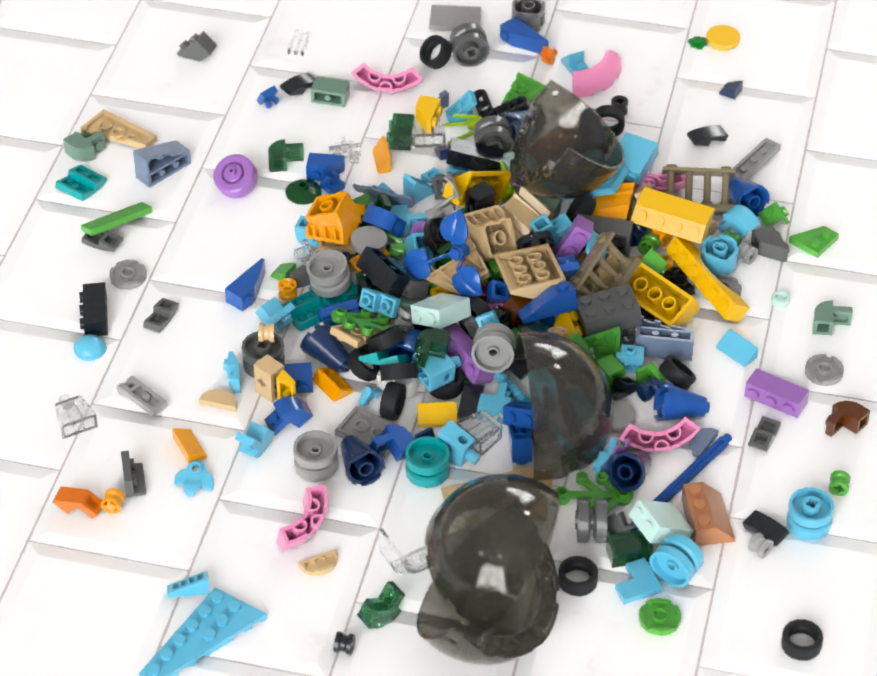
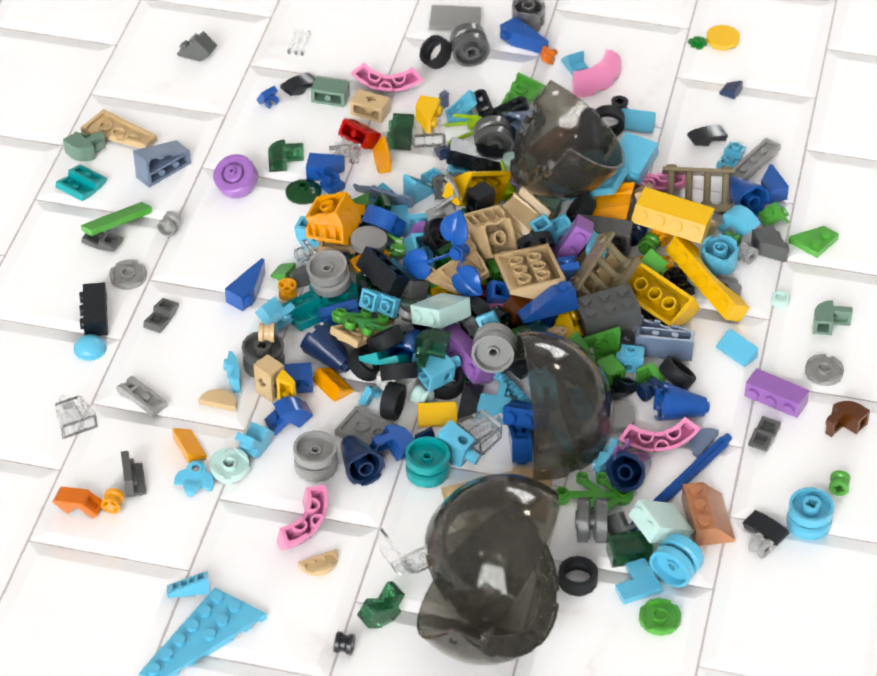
black tyre [781,619,823,661] -> none
none -> light grey wheel [157,211,182,236]
none -> light aqua plate [209,448,250,485]
none -> red brick [338,118,381,149]
none -> tan brick [350,89,391,123]
none -> light aqua wheel [410,384,435,403]
none -> medium azure slope [621,108,656,133]
none -> medium azure slope [716,142,747,169]
none -> blue slope [761,164,789,205]

